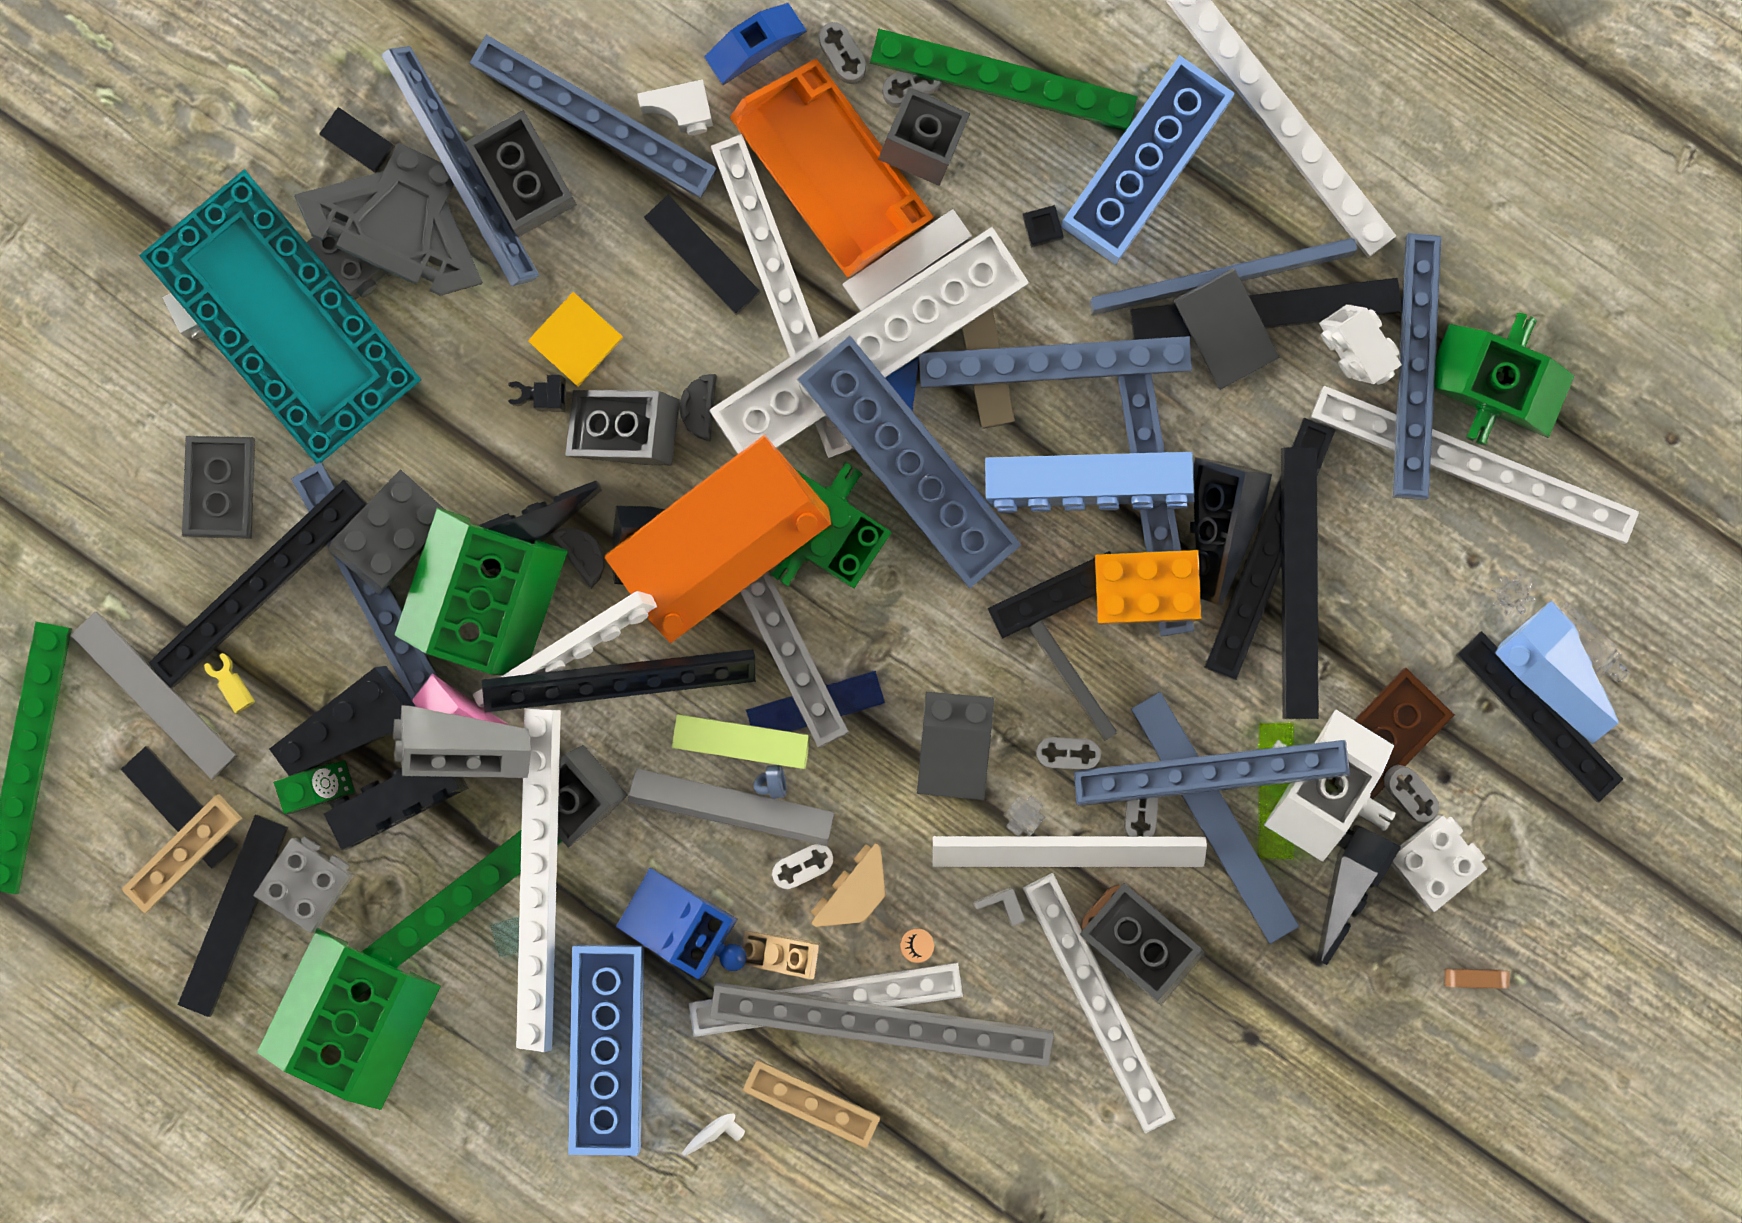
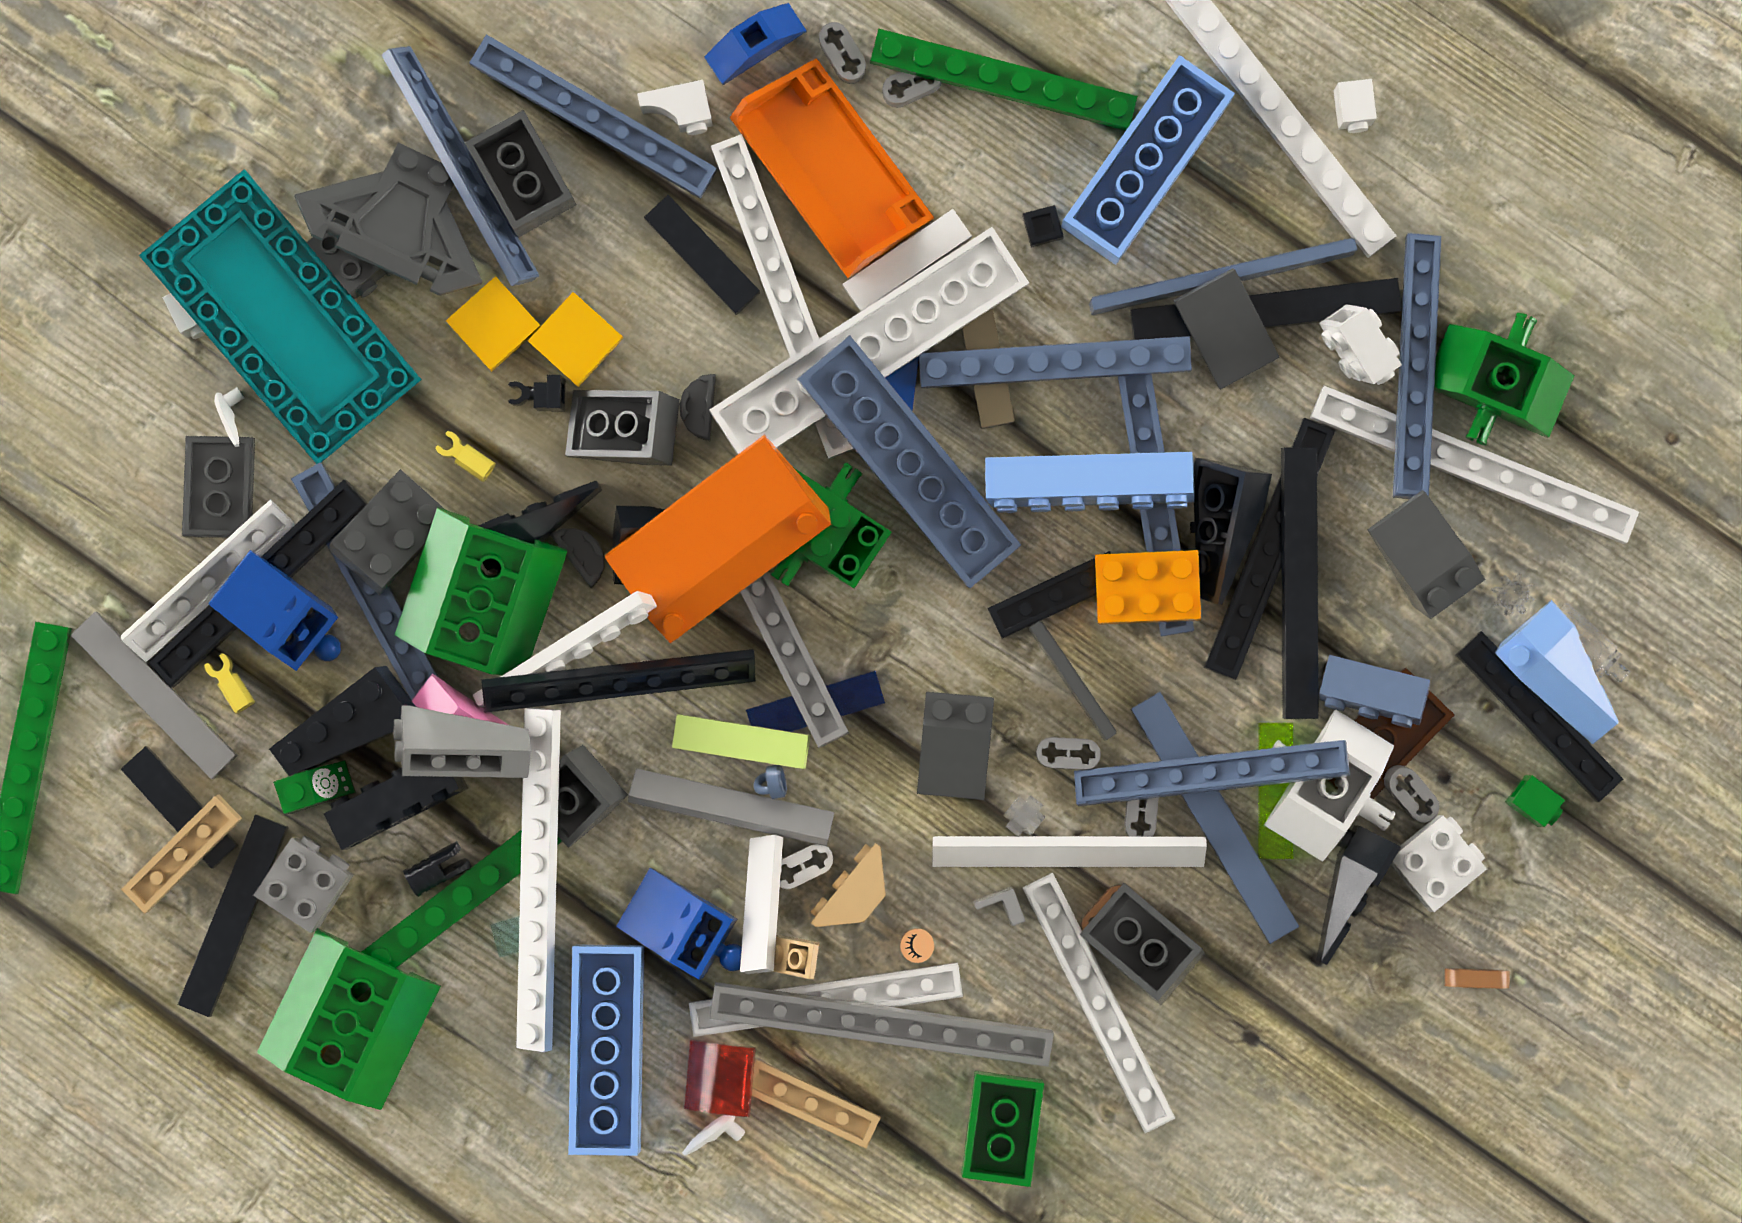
black tile [319,107,395,173] -> none
dark grey slope [878,87,970,186] -> none
none -> white plate [121,499,295,662]
none -> blue slope [208,550,341,671]
none -> white bar [215,387,244,447]
none -> black hinge [403,841,472,897]
none -> light yellow bar [435,431,496,482]
none -> yellow tile [446,276,541,372]
none -> clear red slope [684,1040,756,1117]
none -> white tile [740,835,783,974]
none -> green brick [961,1070,1044,1187]
none -> sand blue brick [1319,655,1430,728]
none -> white brick [1333,79,1377,133]
none -> dark grey slope [1367,490,1486,619]
none -> green brick [1505,775,1565,827]

